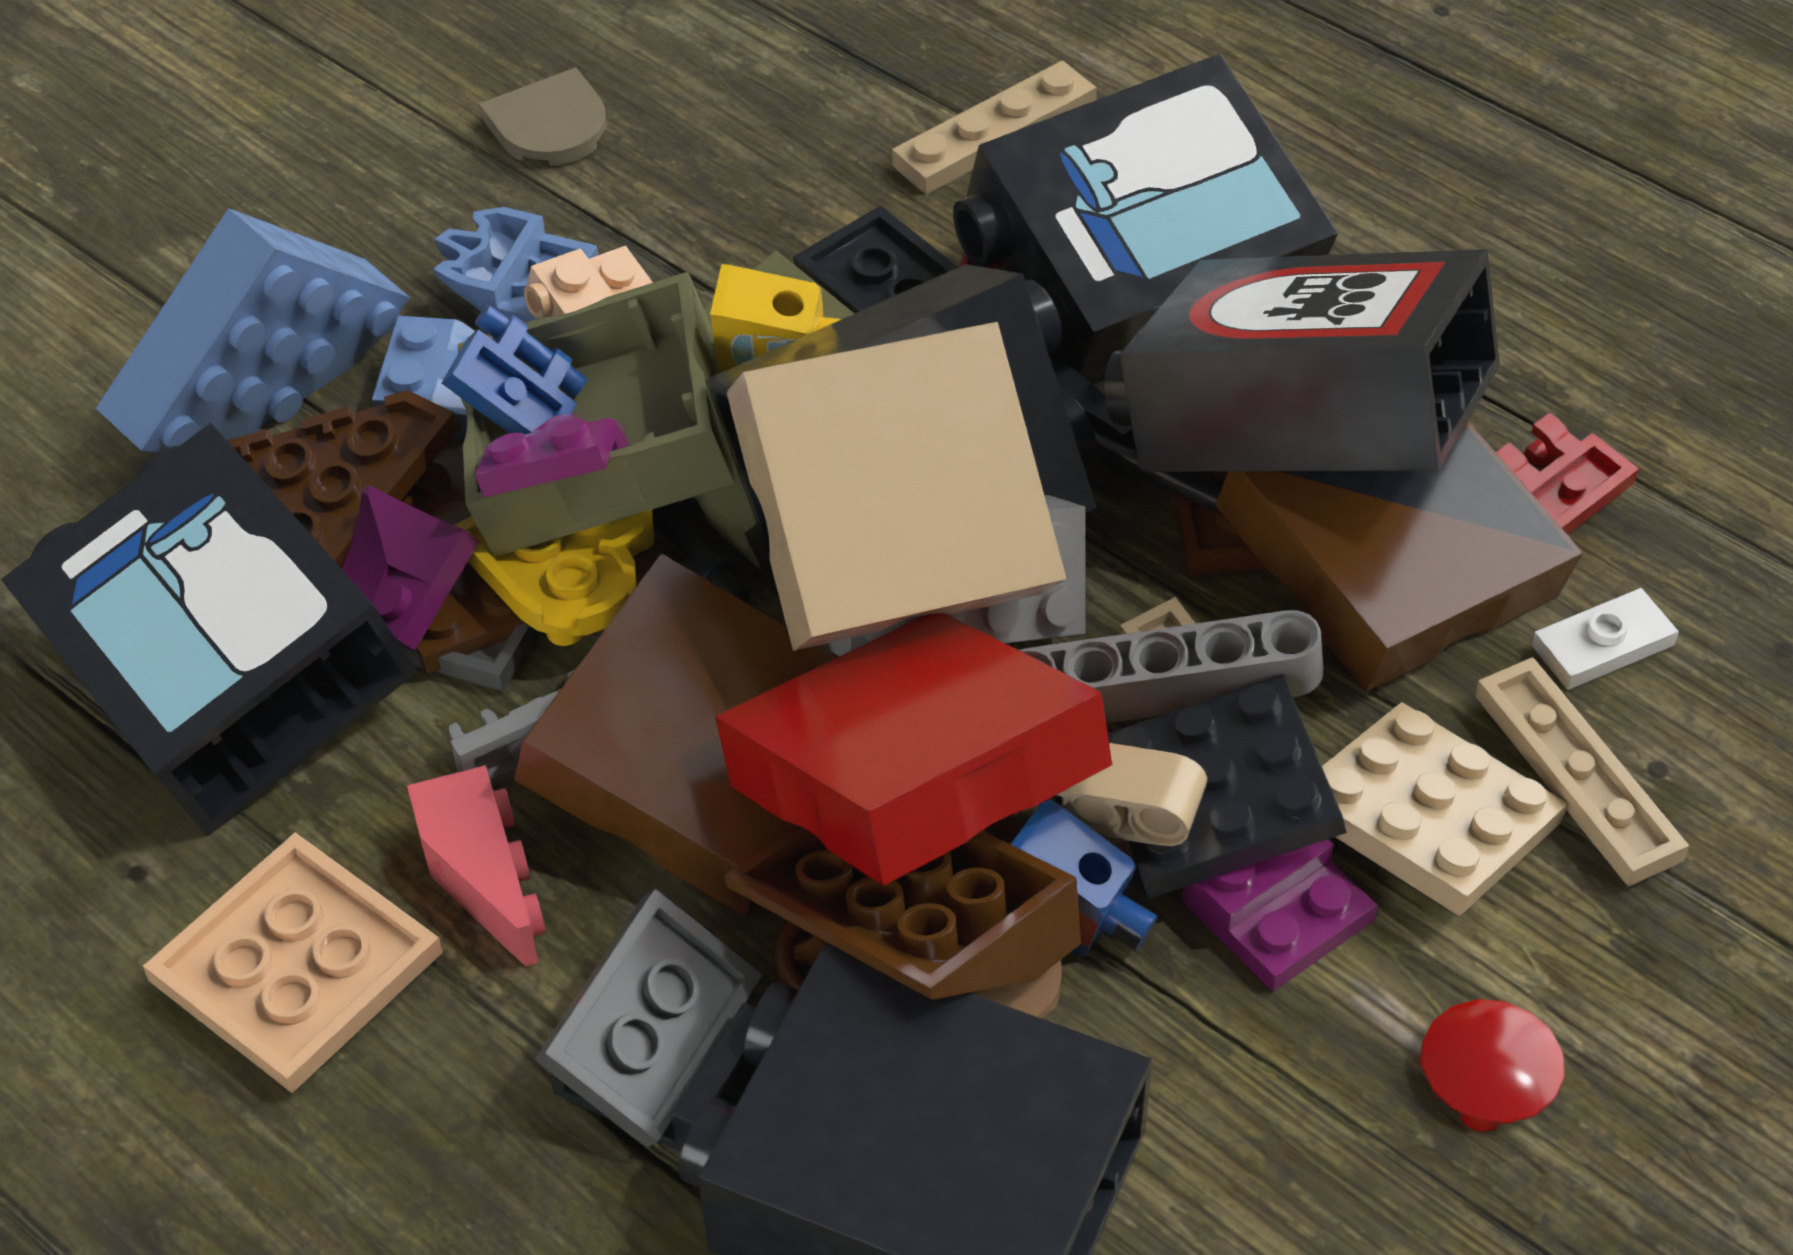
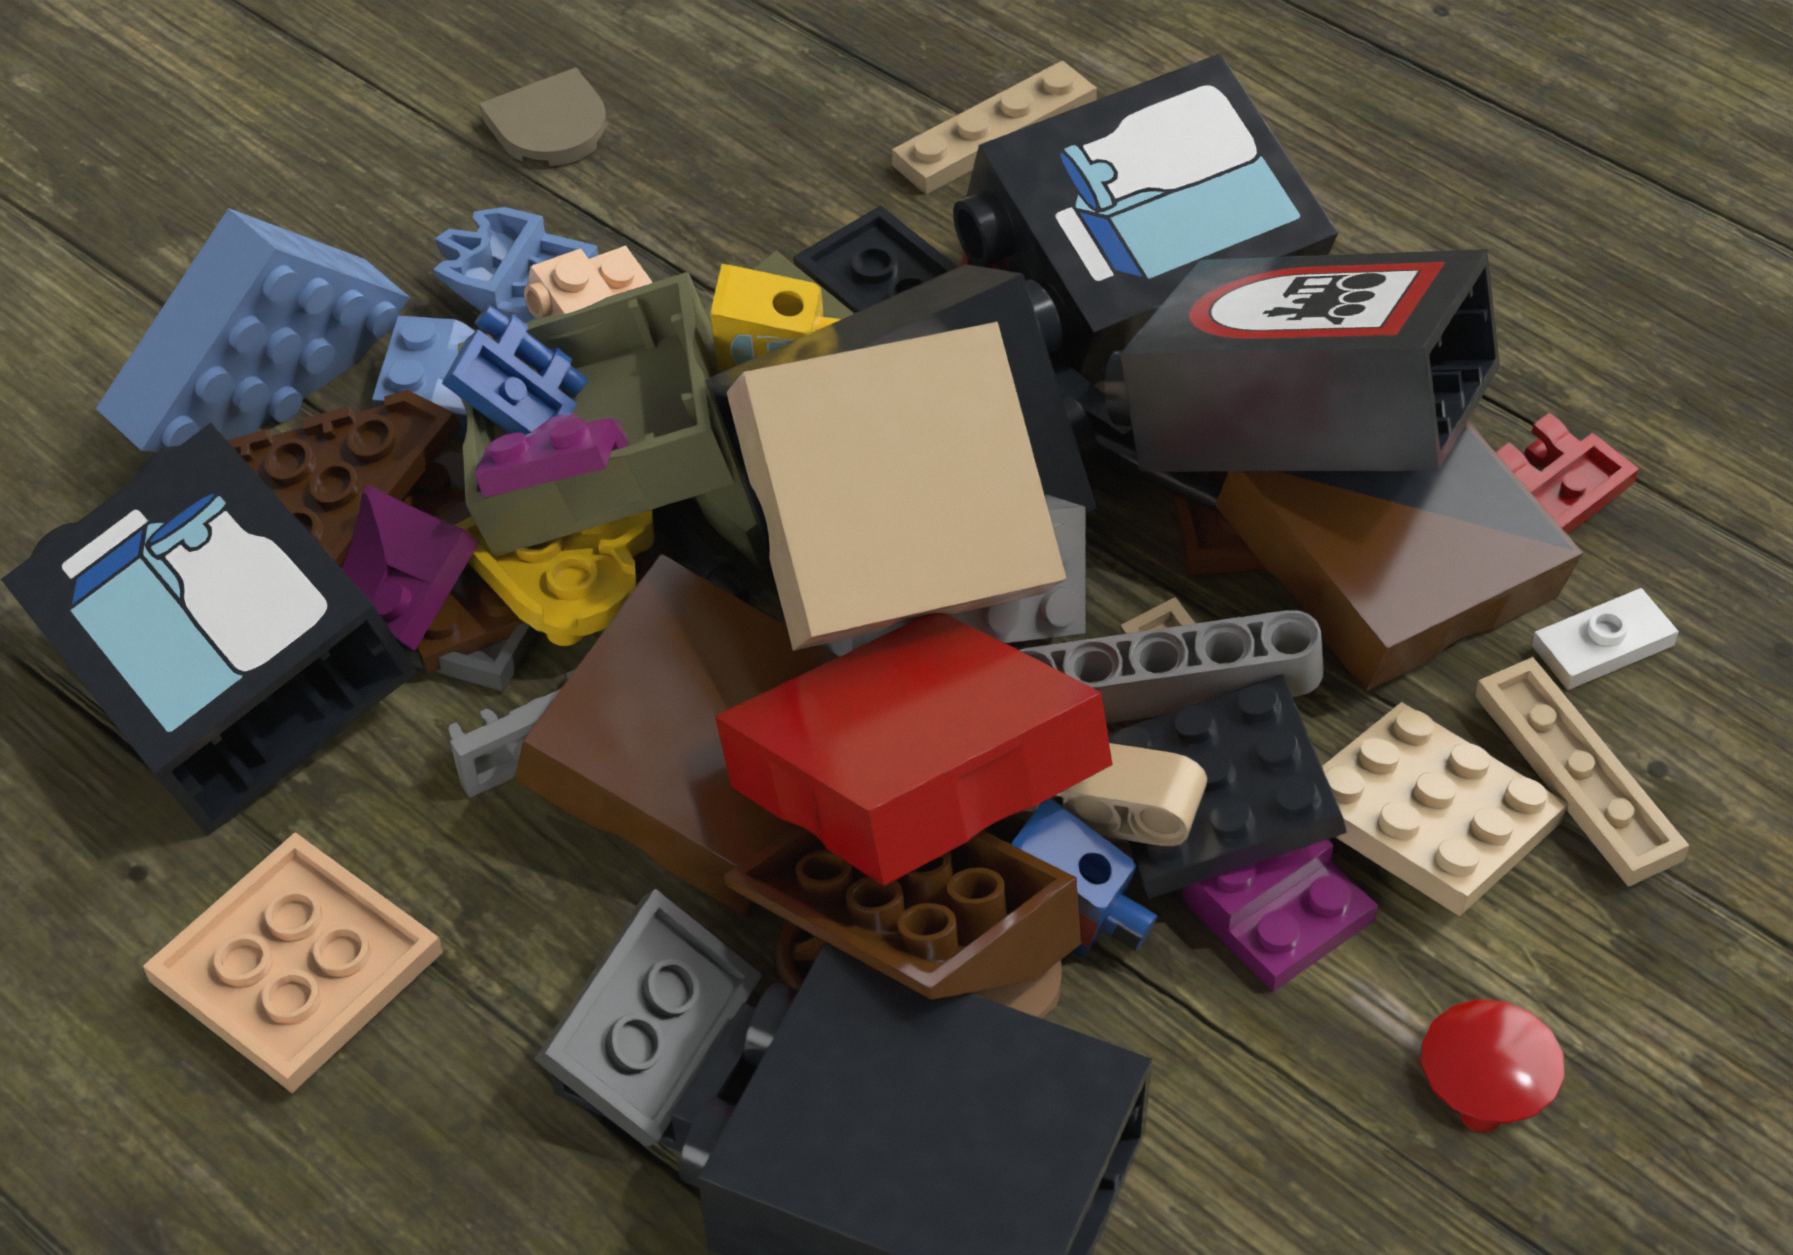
coral slope [407,765,546,967] -> none

